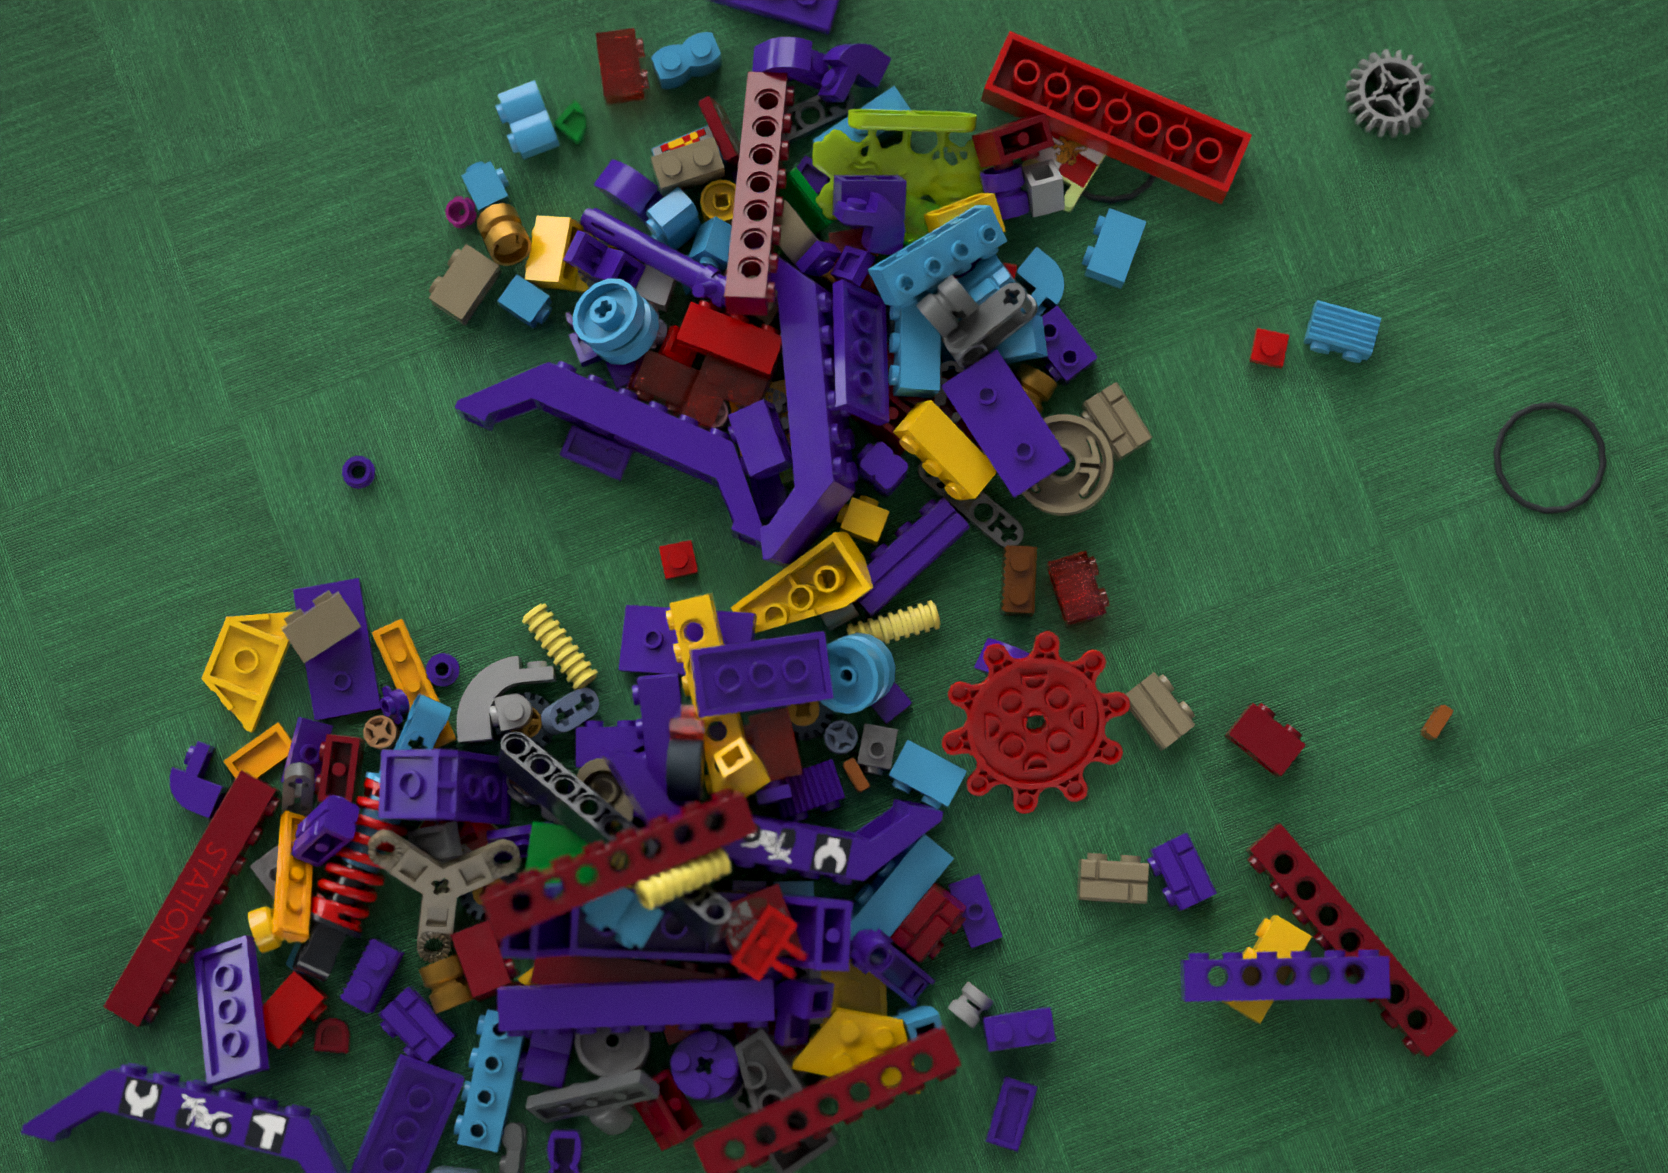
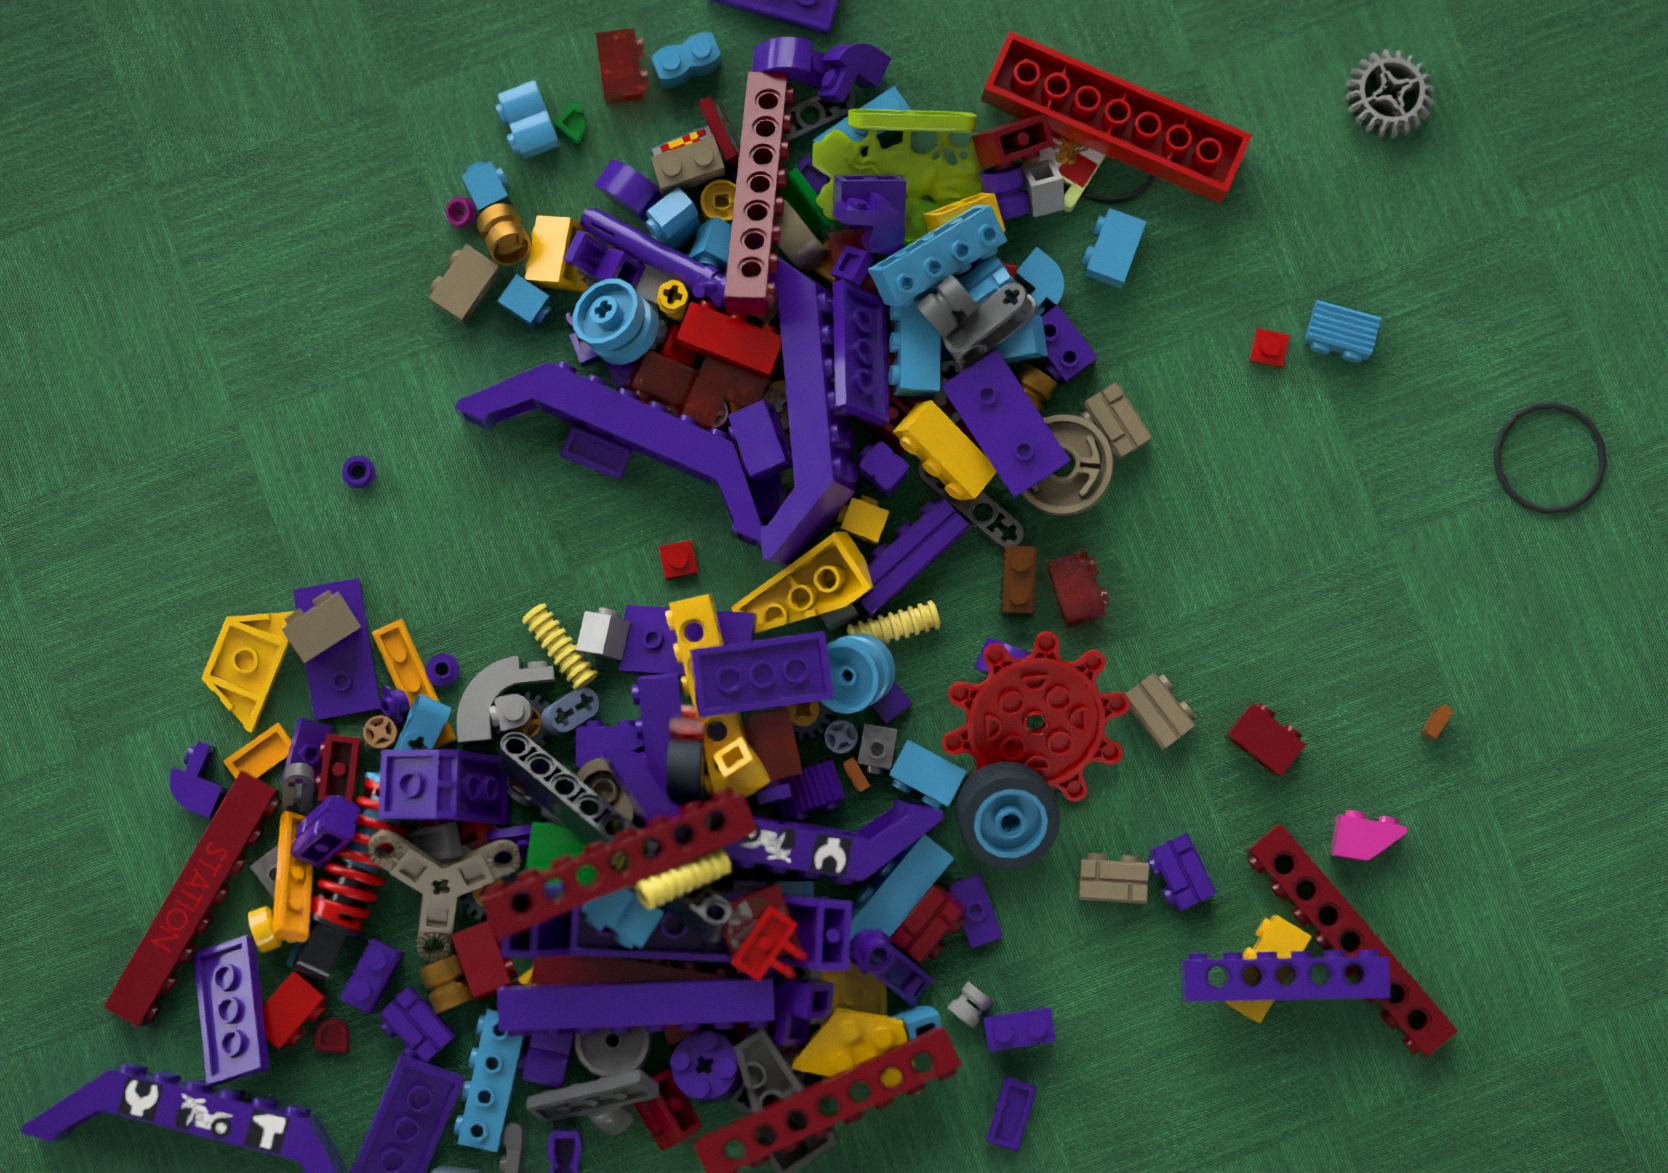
dark purple plate [796,240,842,277] -> none
none -> light grey brick [576,607,630,661]
none -> yellow connector [656,280,690,322]
none -> wheel [956,761,1060,870]
none -> dark pink slope [1330,810,1408,861]

